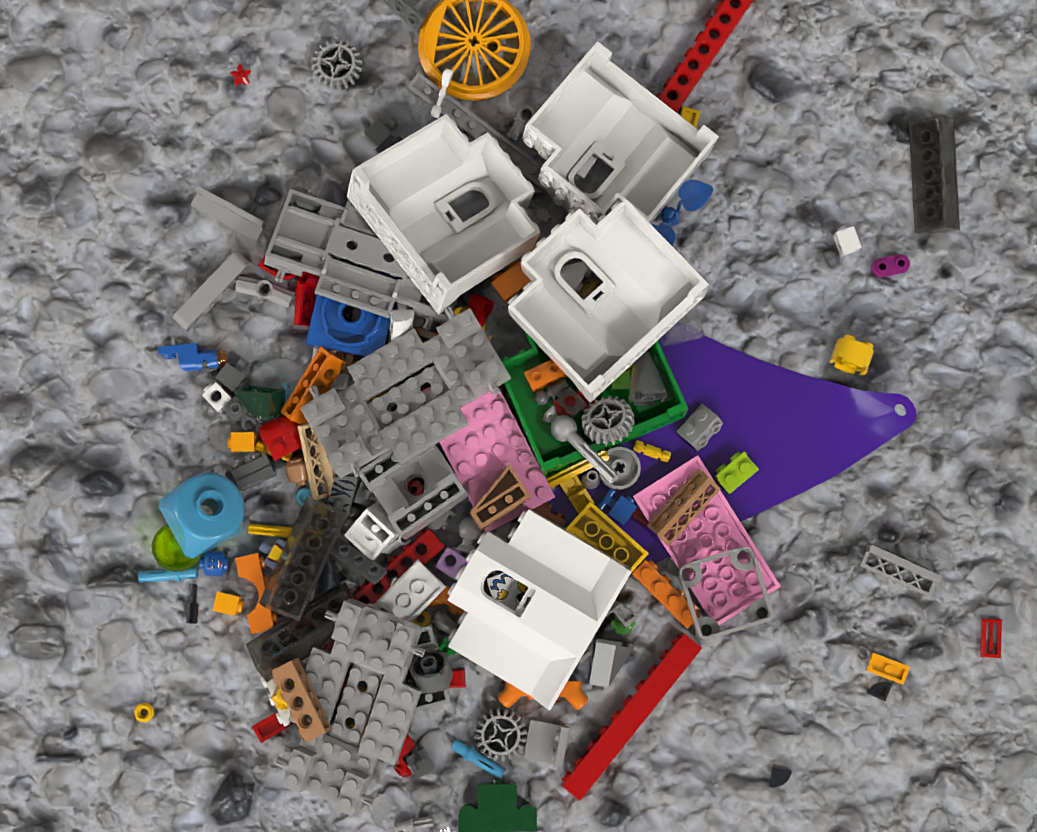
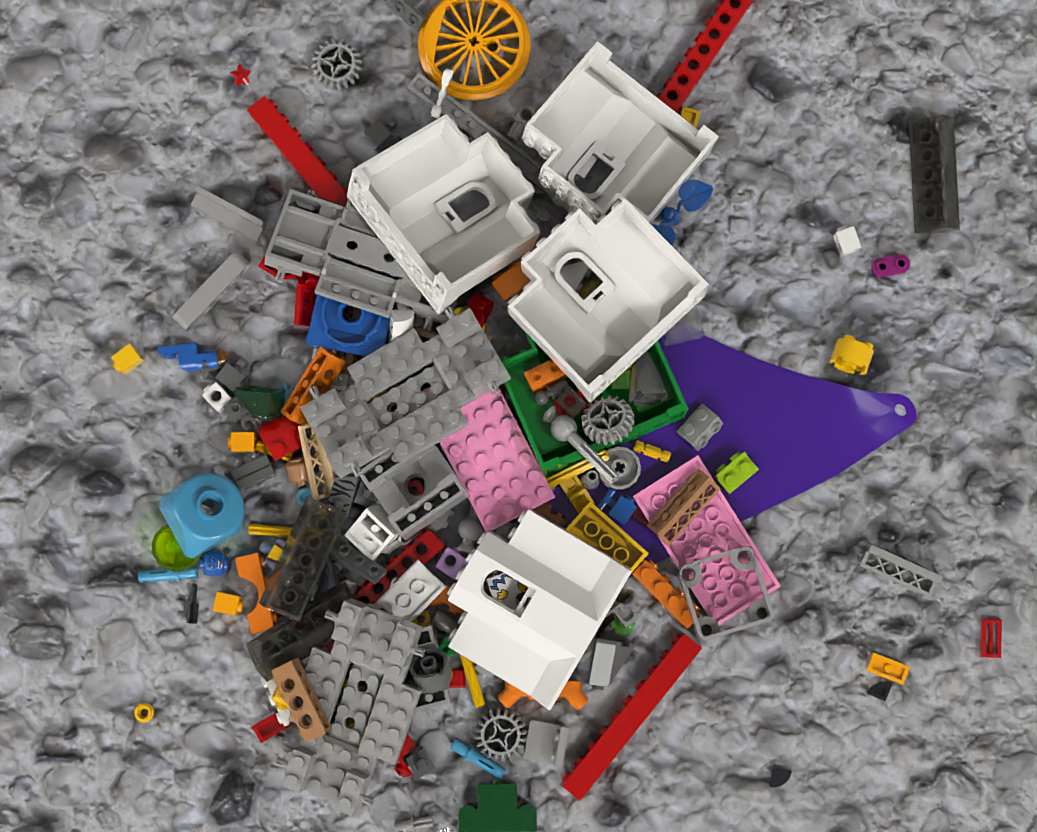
light grey piece [235,276,295,309] -> none
medium nougat wedge [470,464,531,531] -> none
none -> yellow brick [111,343,145,374]
none -> red brick [247,96,348,207]
none -> yellow axle [460,654,485,707]

